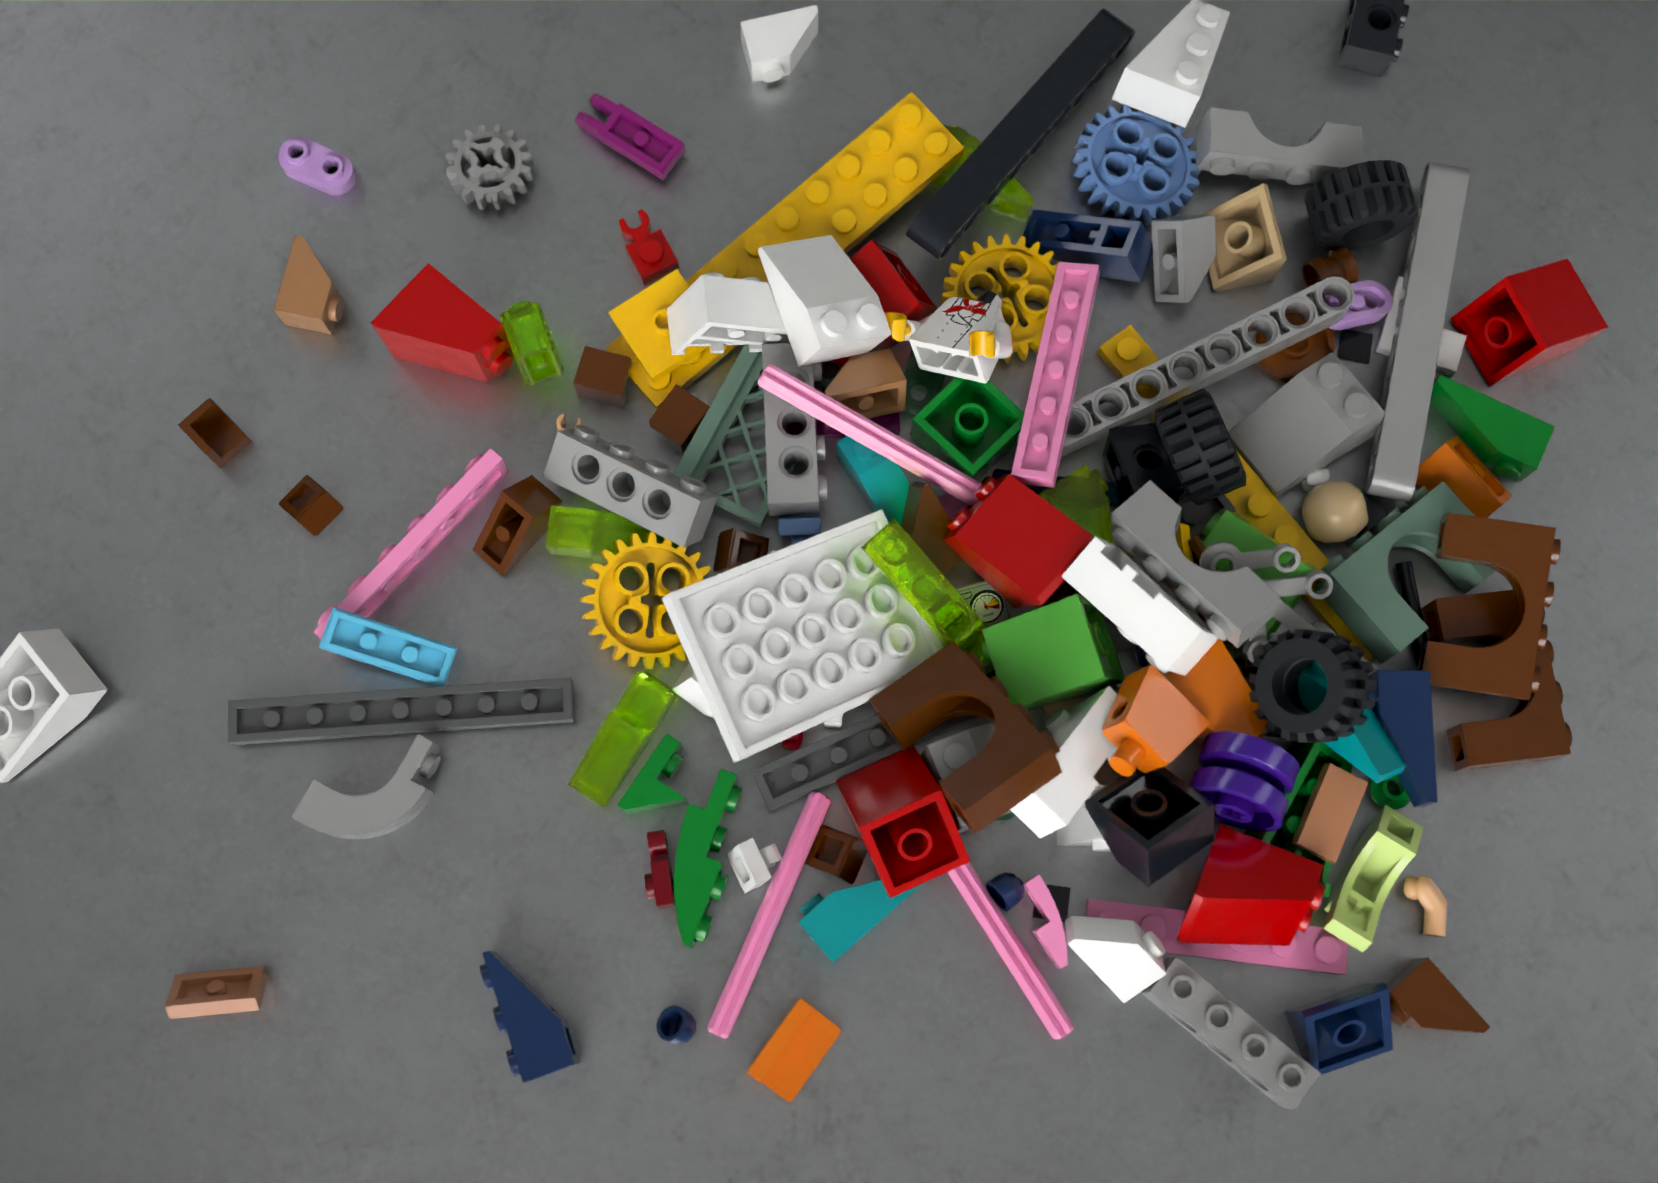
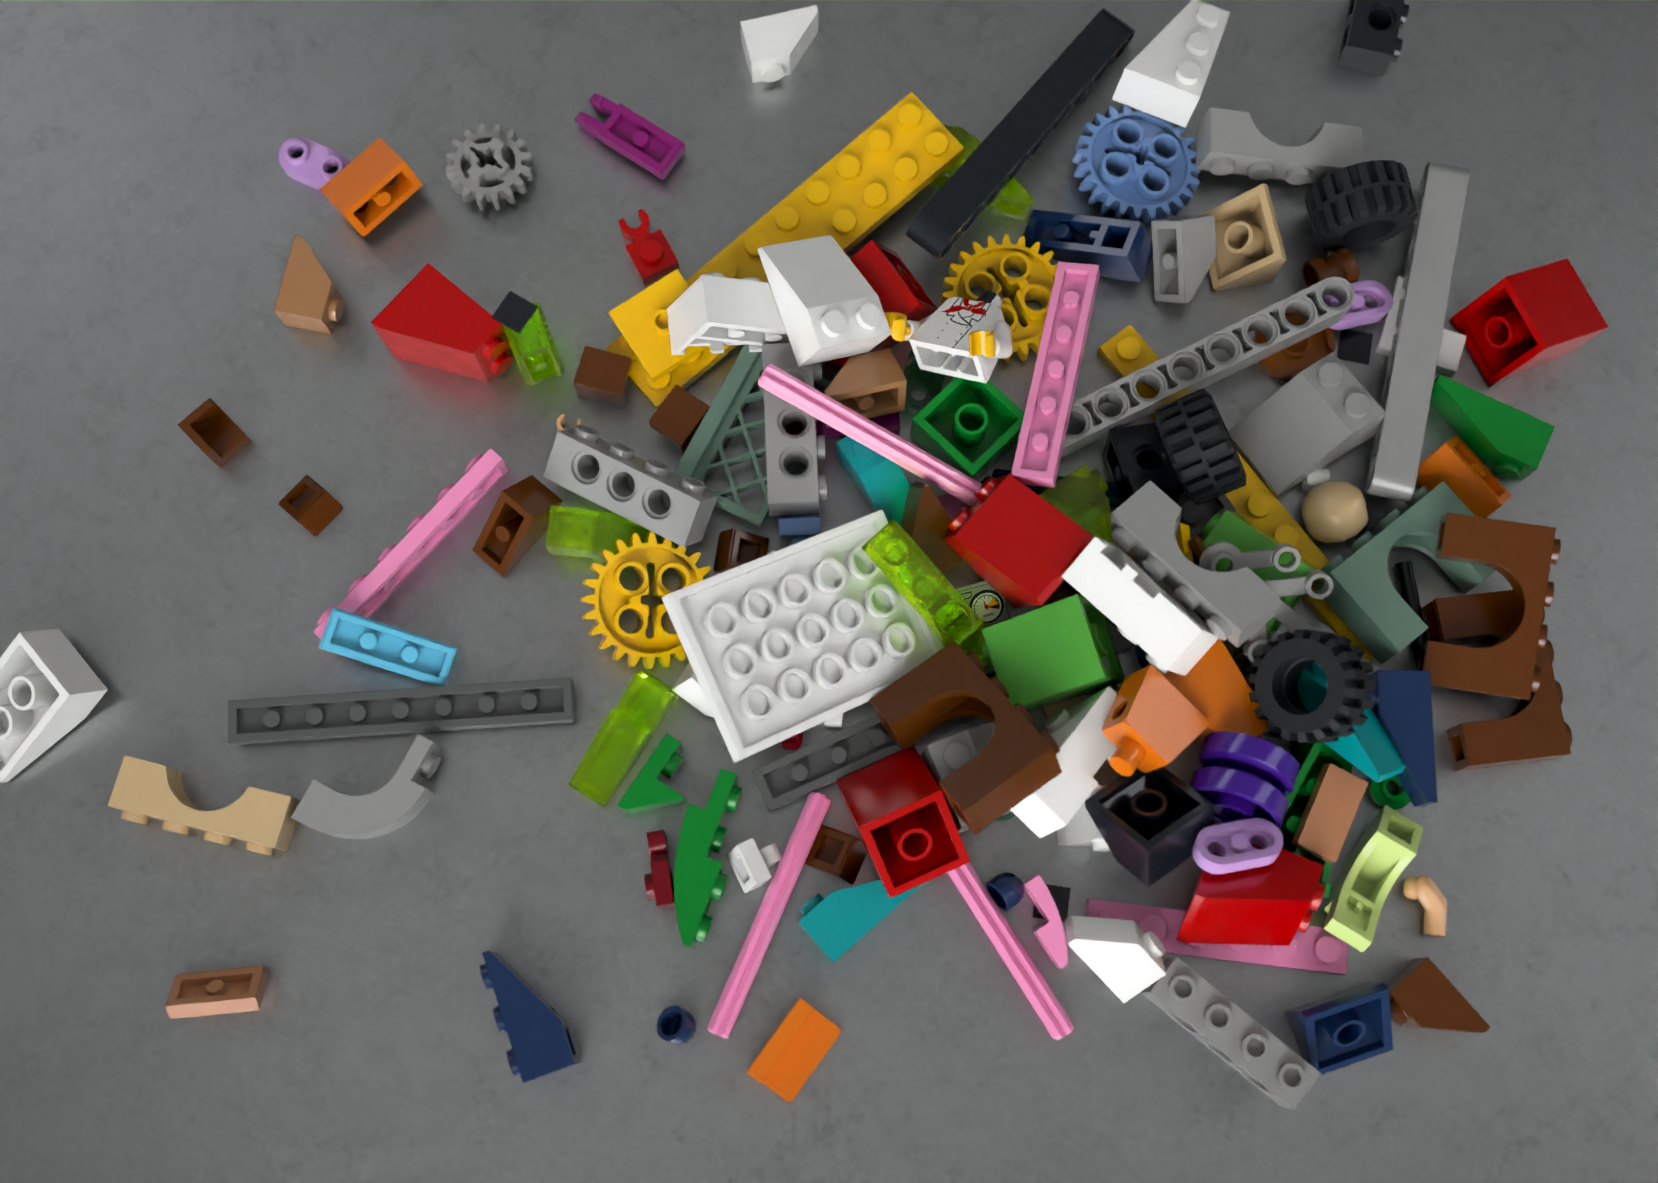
none -> tan arch [107,755,301,856]
none -> orange brick [319,137,423,238]
none -> black sticker [492,291,538,334]
none -> lavender plate [1192,818,1284,874]

